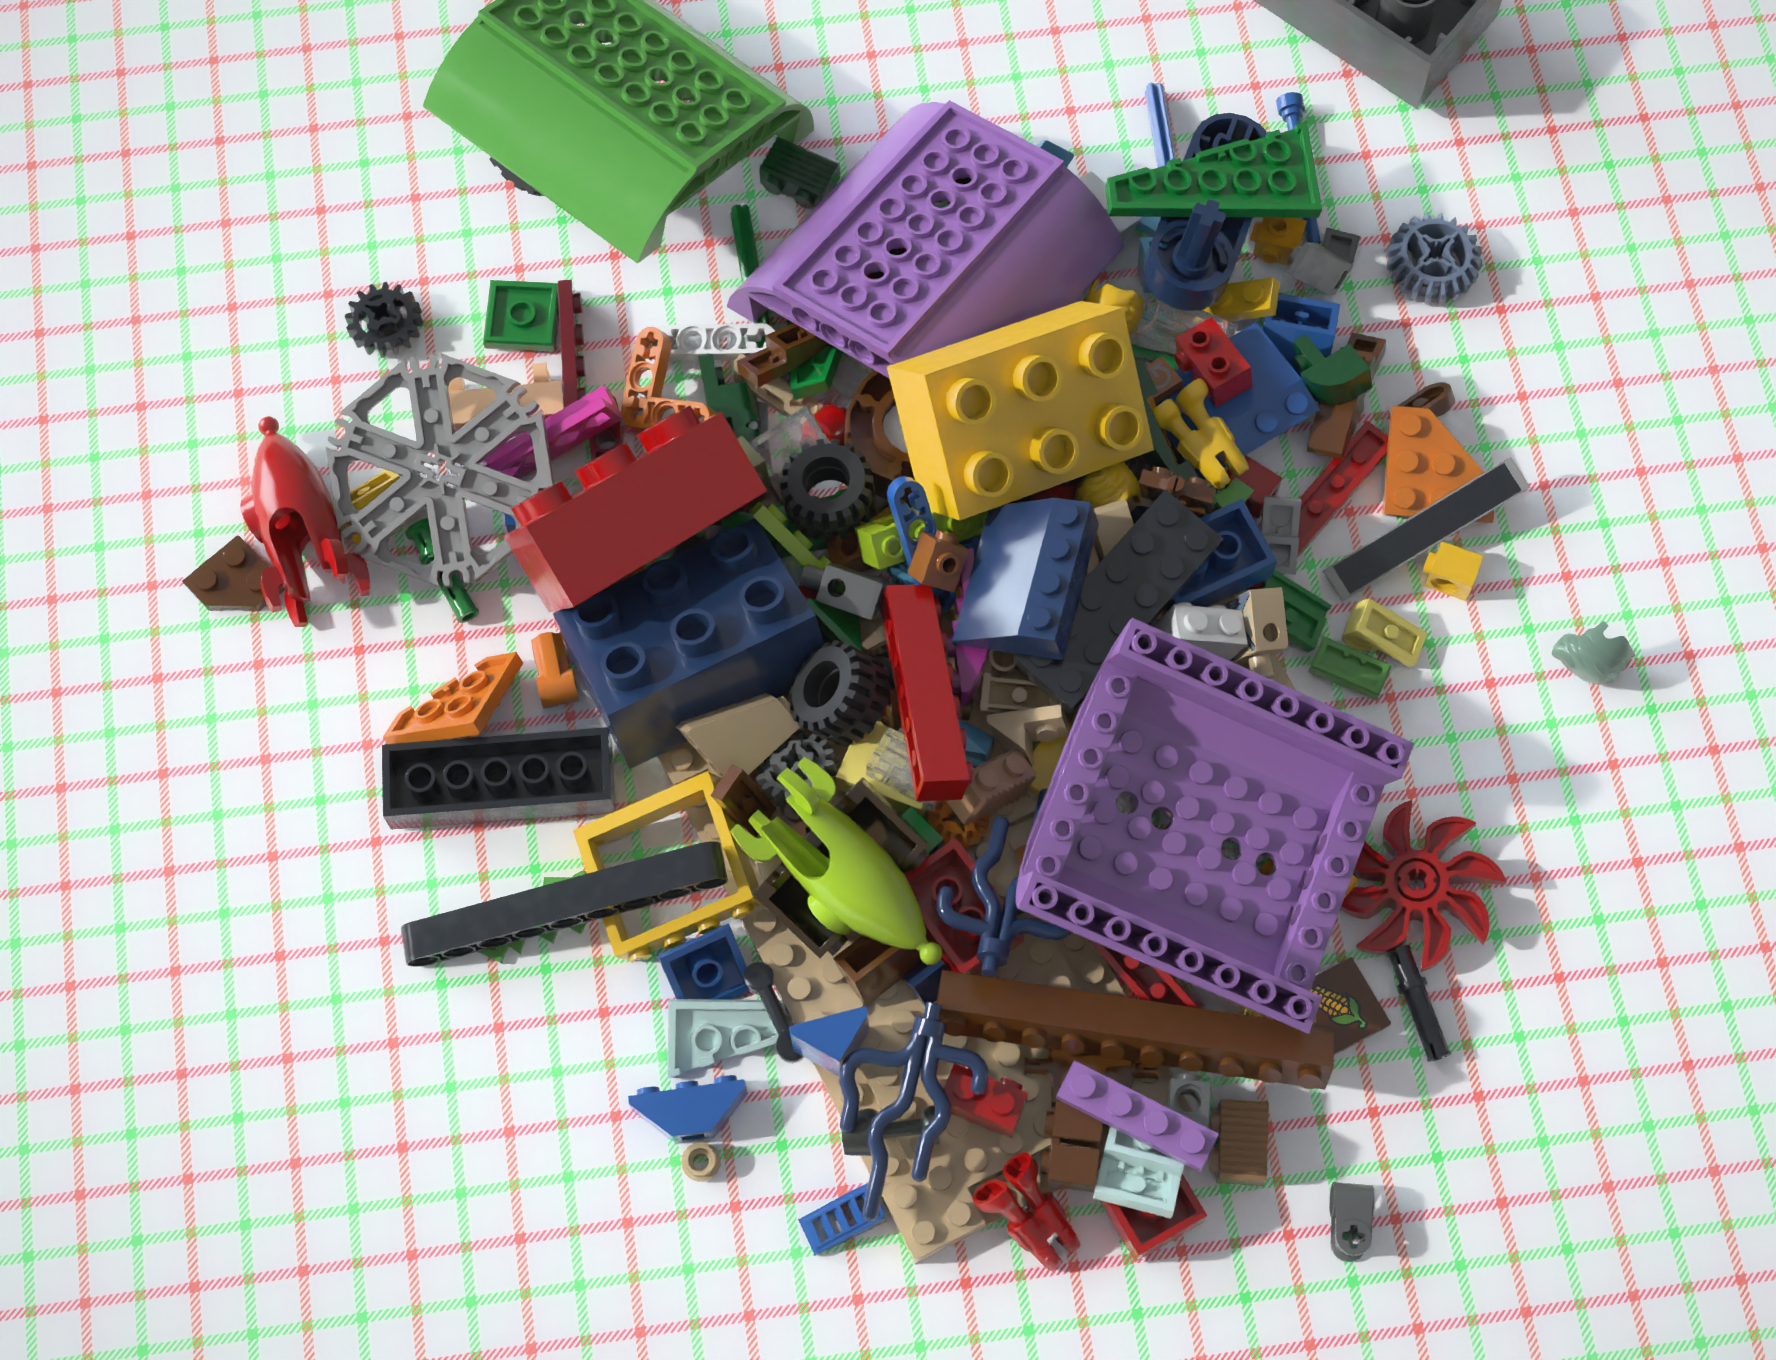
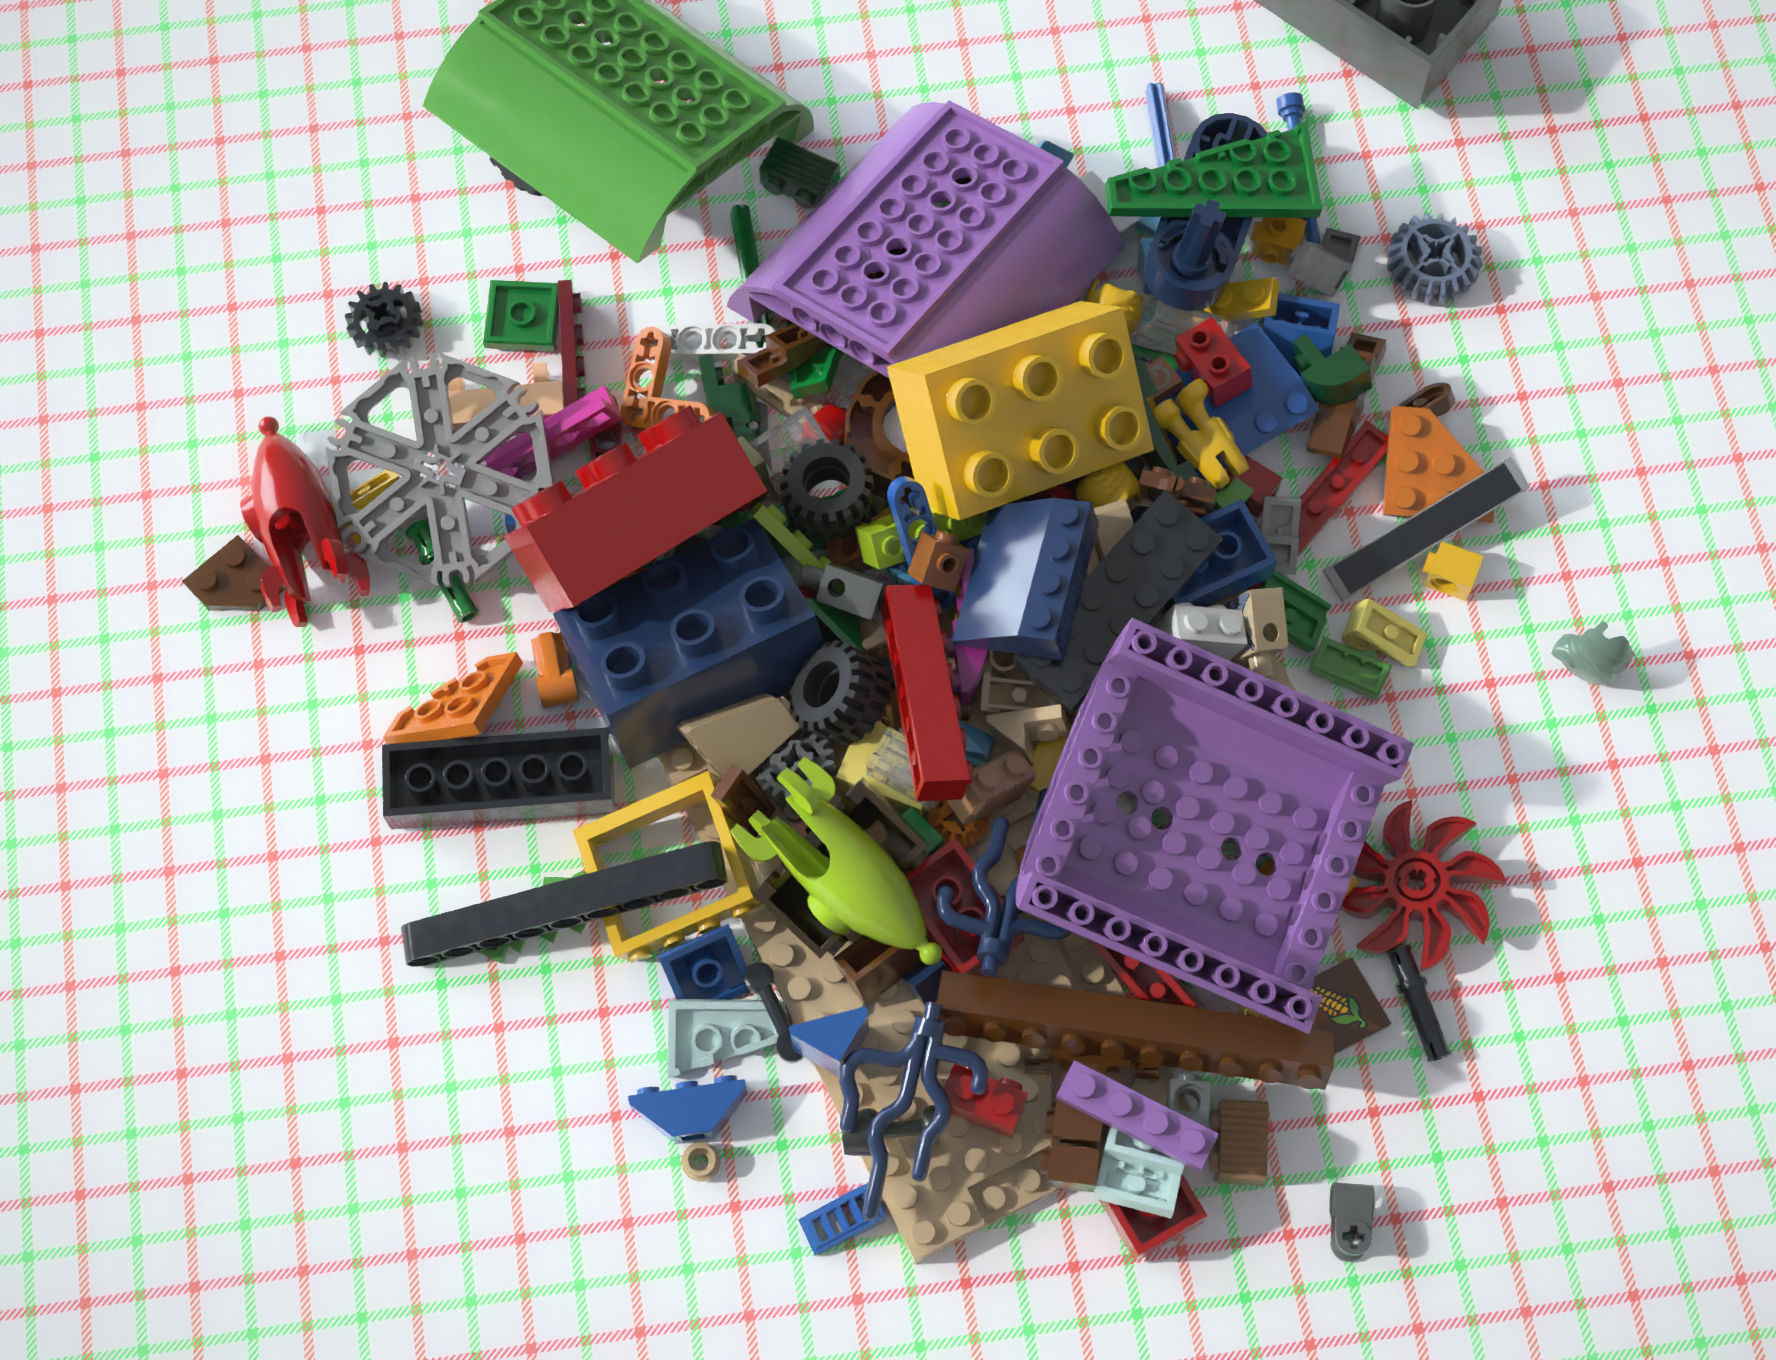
red piece [973,1152,1081,1271] -> none

